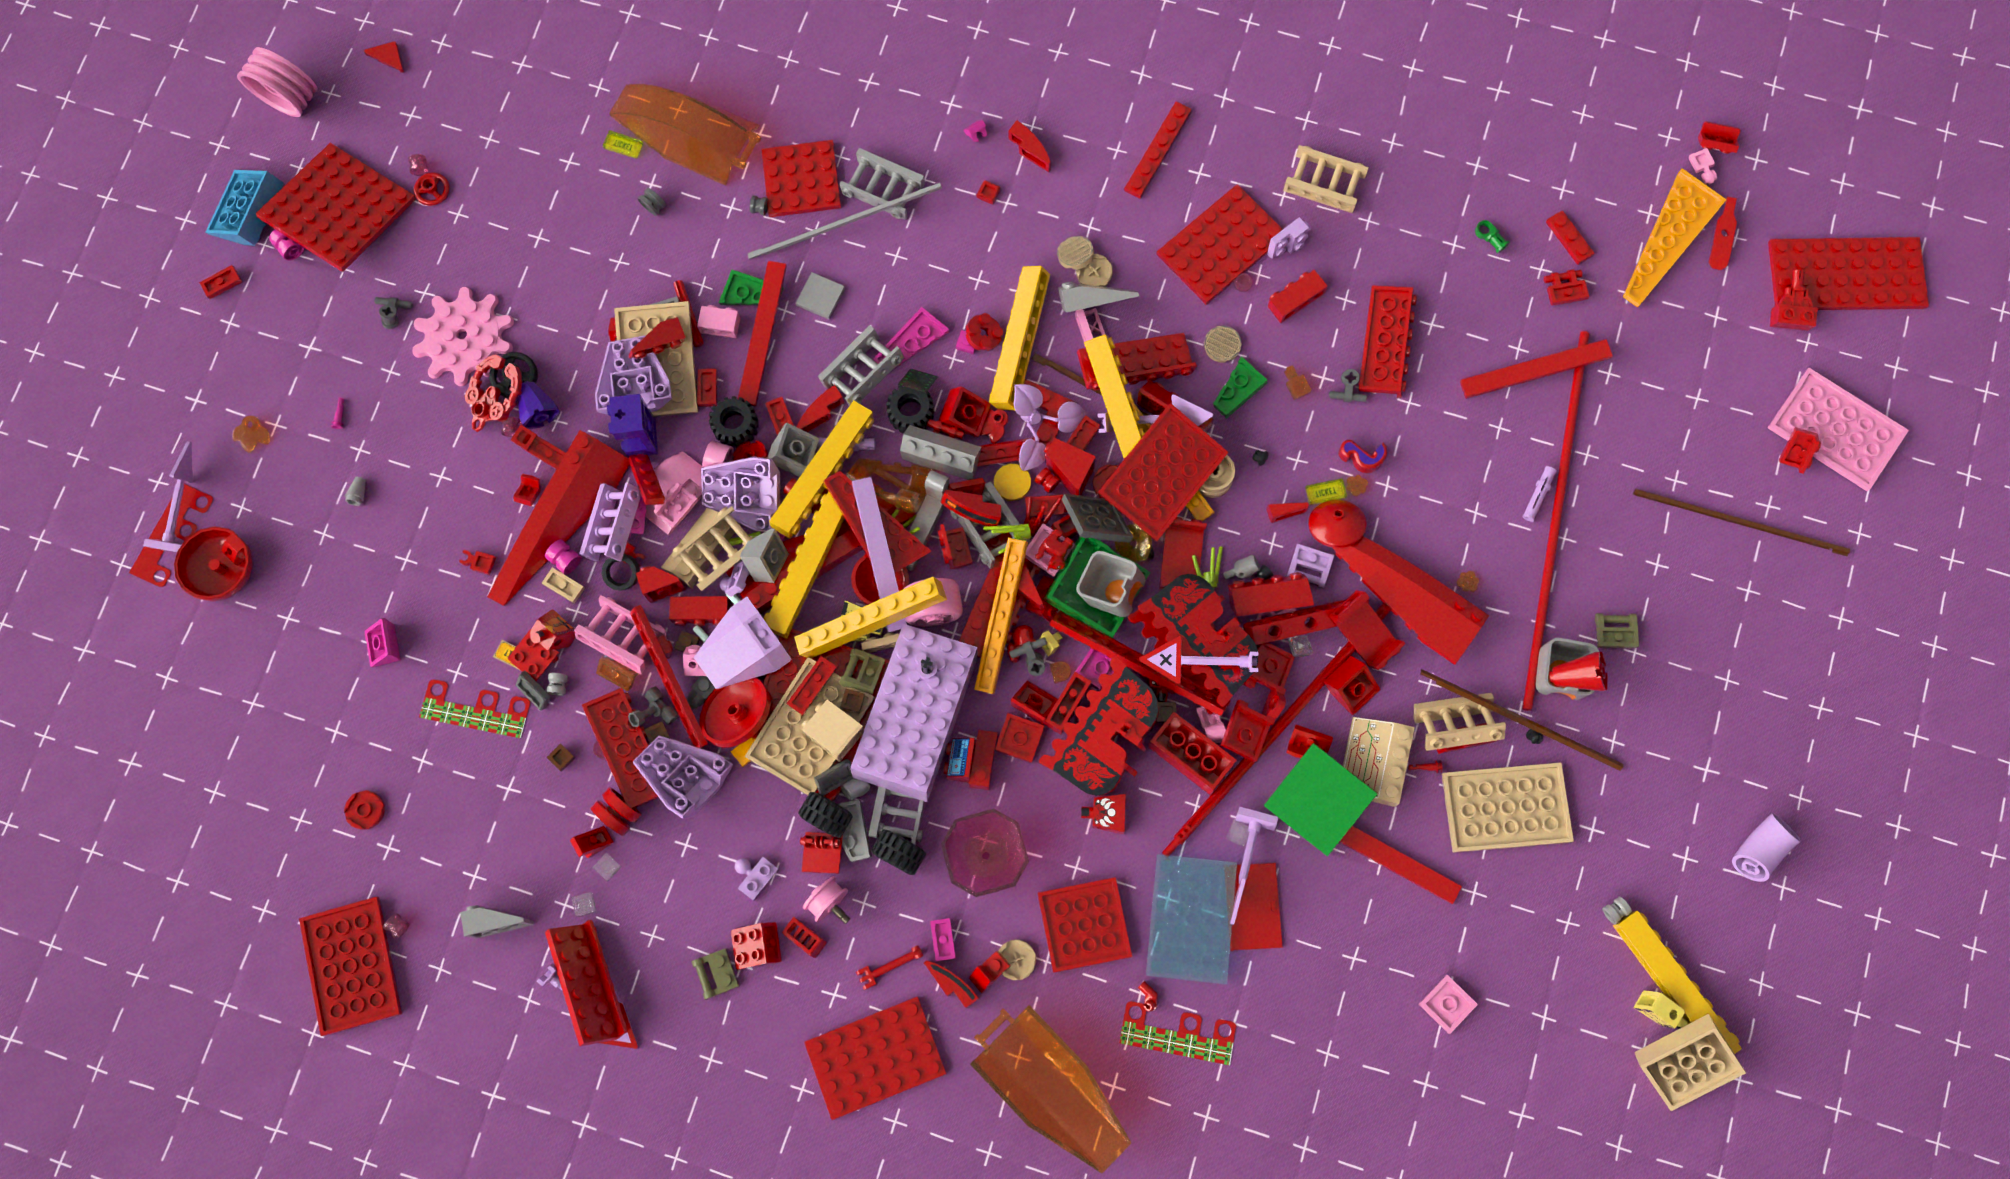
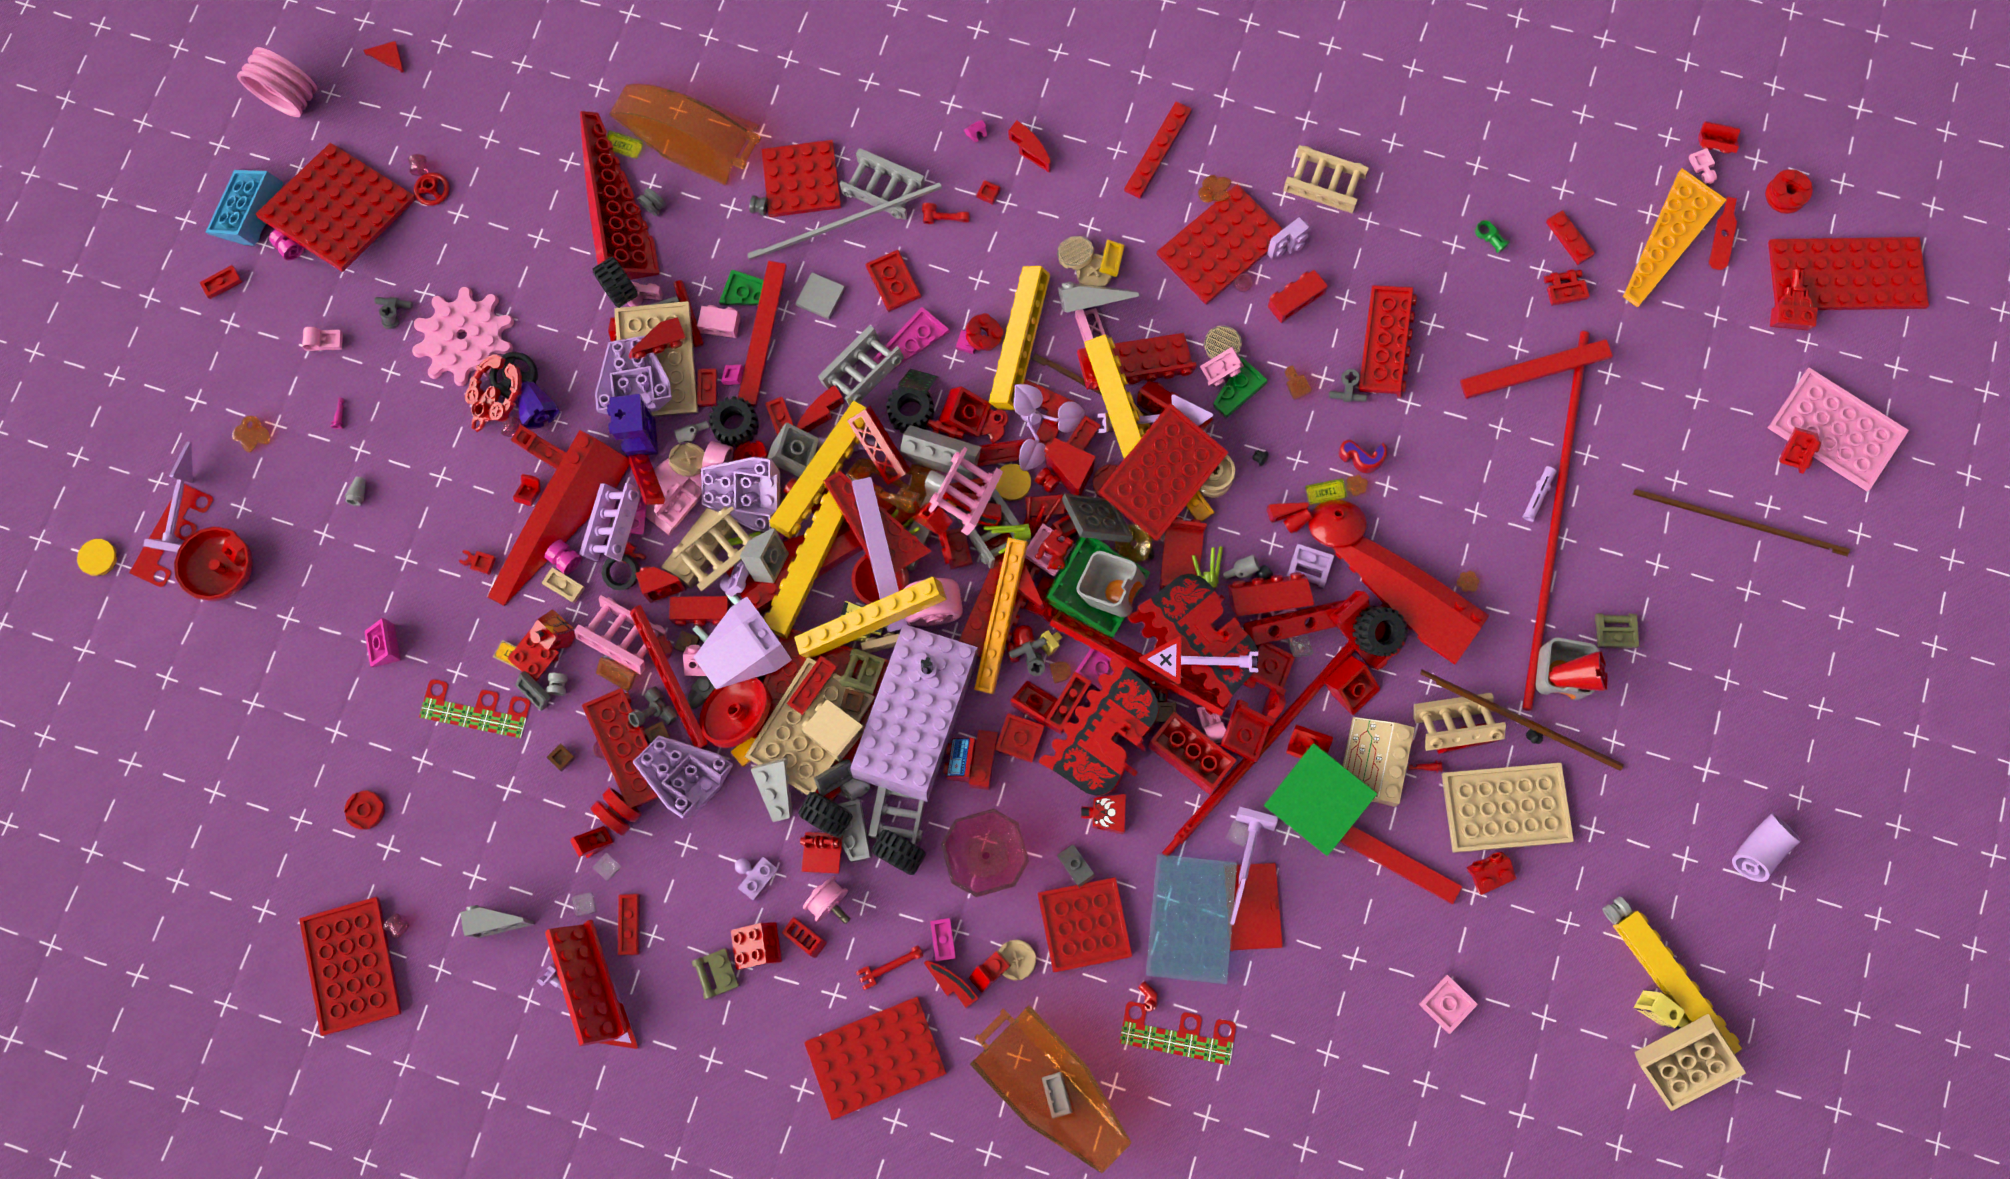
none -> yellow tile [77,539,117,576]
none -> bright pink plate [302,327,343,351]
none -> red wedge [580,111,659,280]
none -> black tyre [592,256,638,308]
none -> red tile [618,894,640,956]
none -> bright pink plate [628,282,663,307]
none -> tan tile [669,443,705,476]
none -> light grey piece [674,421,709,443]
none -> dark pink plate [721,365,744,385]
none -> wing [751,758,793,822]
none -> fence [847,406,910,485]
none -> red tile [865,249,921,312]
none -> red slope [911,502,953,536]
none -> red brick [922,203,970,224]
none -> bright pink fence [928,447,1003,536]
none -> light grey plate [1042,1072,1073,1119]
none -> dark grey plate [1057,845,1096,888]
none -> yellow tile [1099,239,1125,277]
none -> clear orange plate [1198,175,1232,203]
none -> bright pink bracket [1200,347,1244,387]
none -> red cone [1283,508,1313,534]
none -> black tyre [1353,606,1408,657]
none -> red bracket [1466,852,1517,895]
none -> red wheel [1765,169,1813,214]

